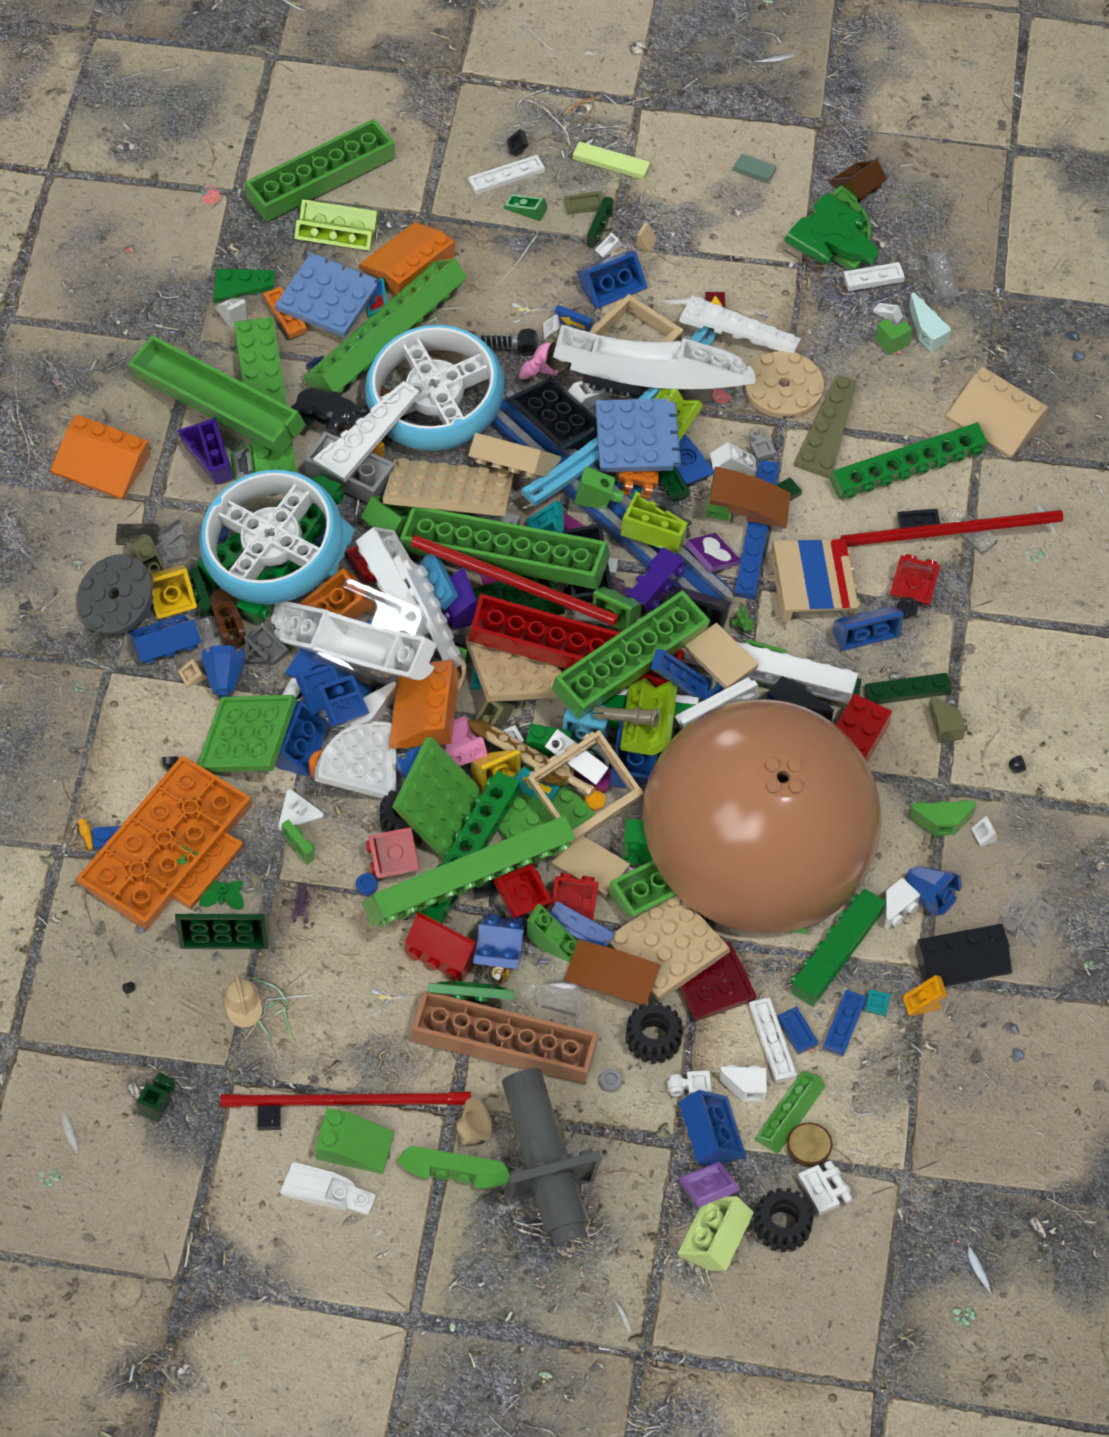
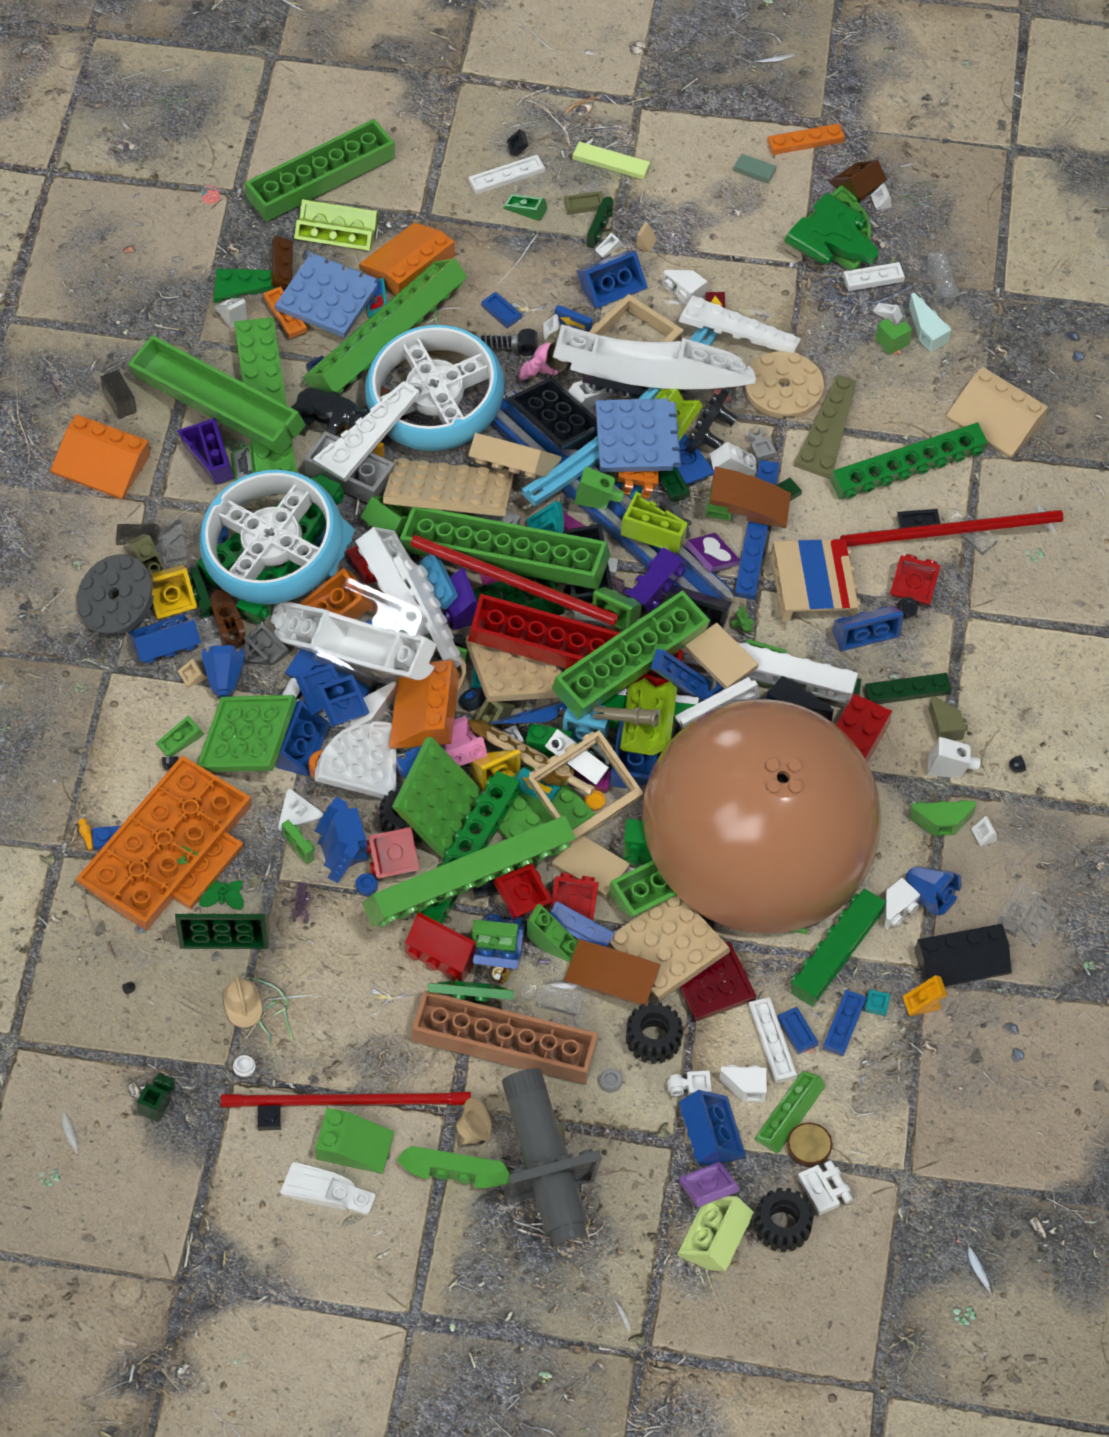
none -> clear smoke brick [100,370,137,420]
none -> bright green slope [156,715,204,757]
none -> white plate [233,1055,256,1078]
none -> reddish brown plate [271,235,293,289]
none -> blue slope [315,797,368,883]
none -> black wheel [459,688,485,711]
none -> bright green slope [472,920,518,951]
none -> blue tile [481,292,522,329]
none -> blue piece [490,701,567,724]
none -> white slope [662,270,707,304]
none -> black plate [686,389,738,454]
none -> orange plate [767,123,845,155]
none -> white slope [870,183,892,210]
none -> white torso [927,737,980,778]

